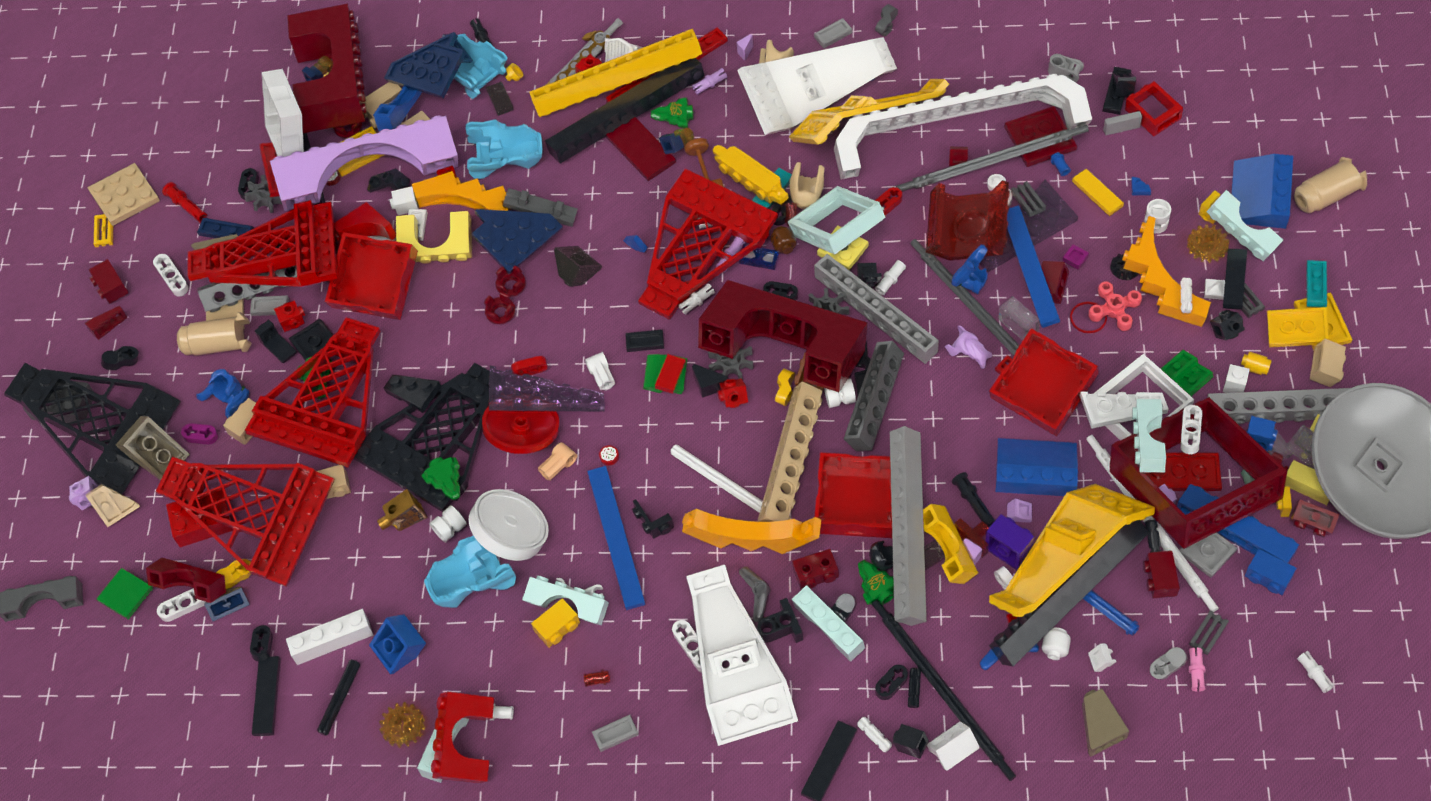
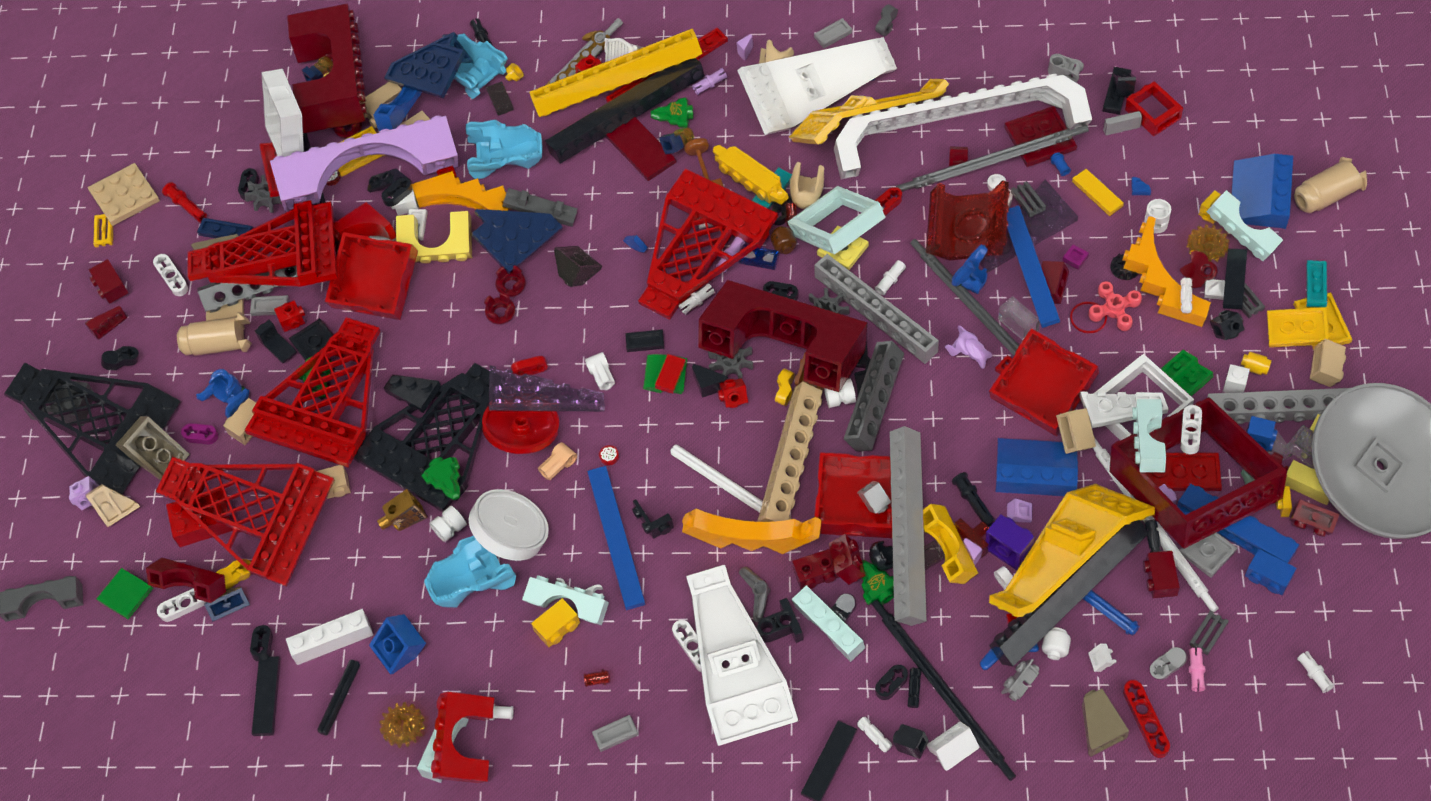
black bracket [857,263,882,289] -> none
none -> black beam [381,177,413,207]
none -> dark red brick [828,534,865,585]
none -> light grey brick [857,481,891,514]
none -> light grey hinge [1001,659,1040,701]
none -> tan piece [1056,408,1096,454]
none -> red beam [1123,680,1170,758]
none -> dark red plate [1180,251,1218,288]

